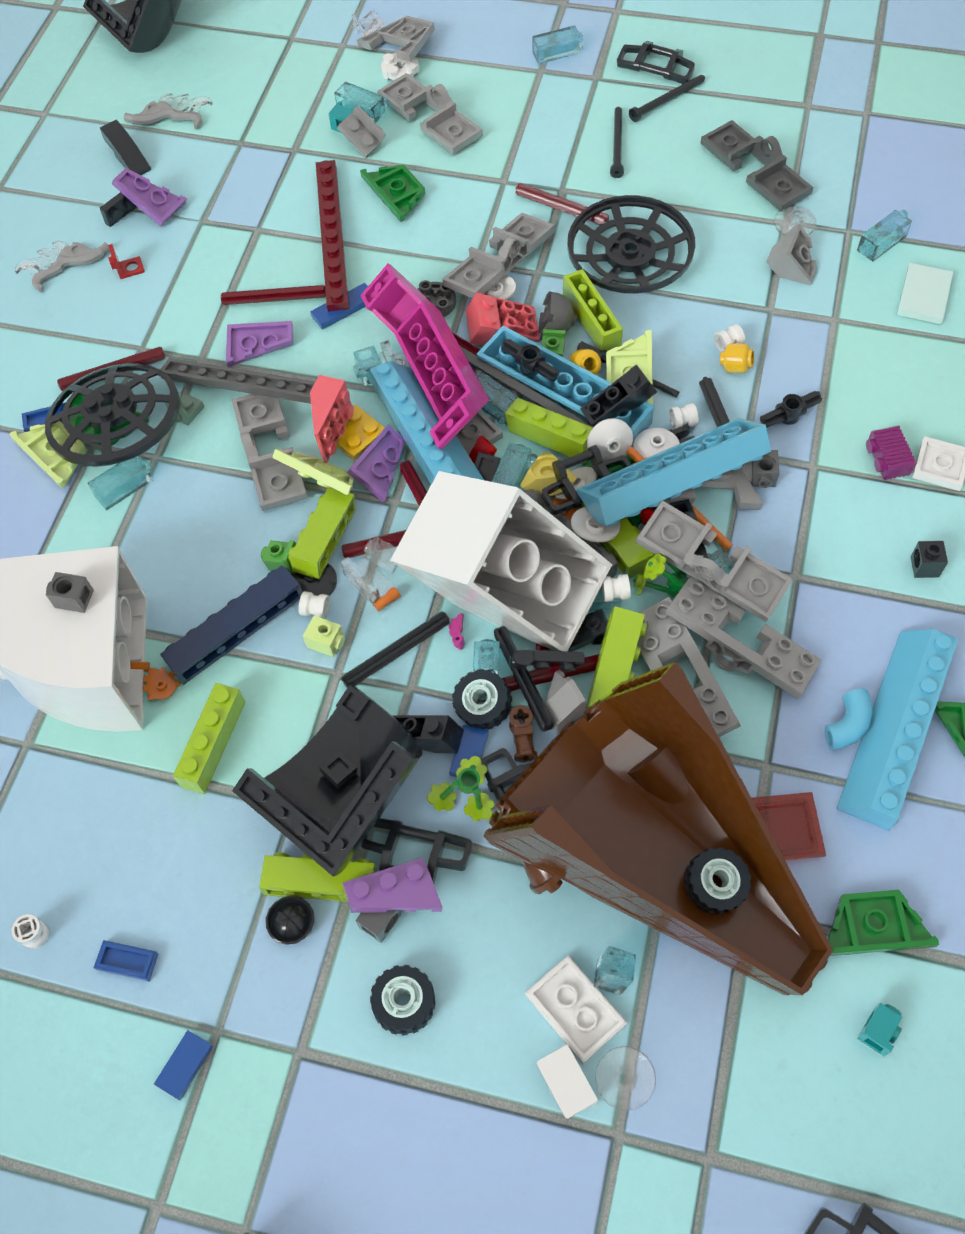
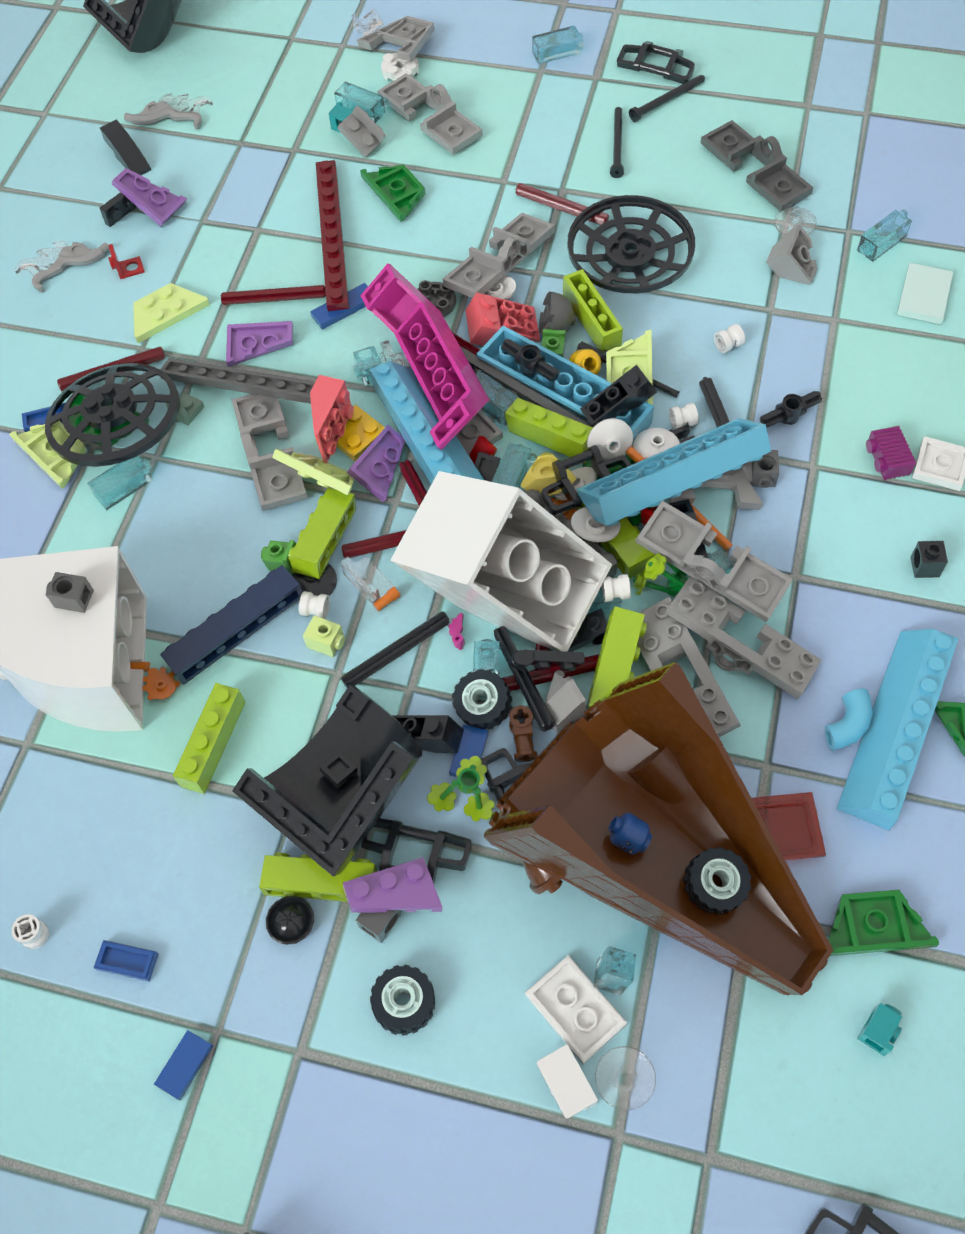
clear bracket [364,536,397,573] -> none
yellow head [720,343,754,373] -> none
none -> yellowish green wing [133,283,210,343]
none -> blue head [608,813,652,855]

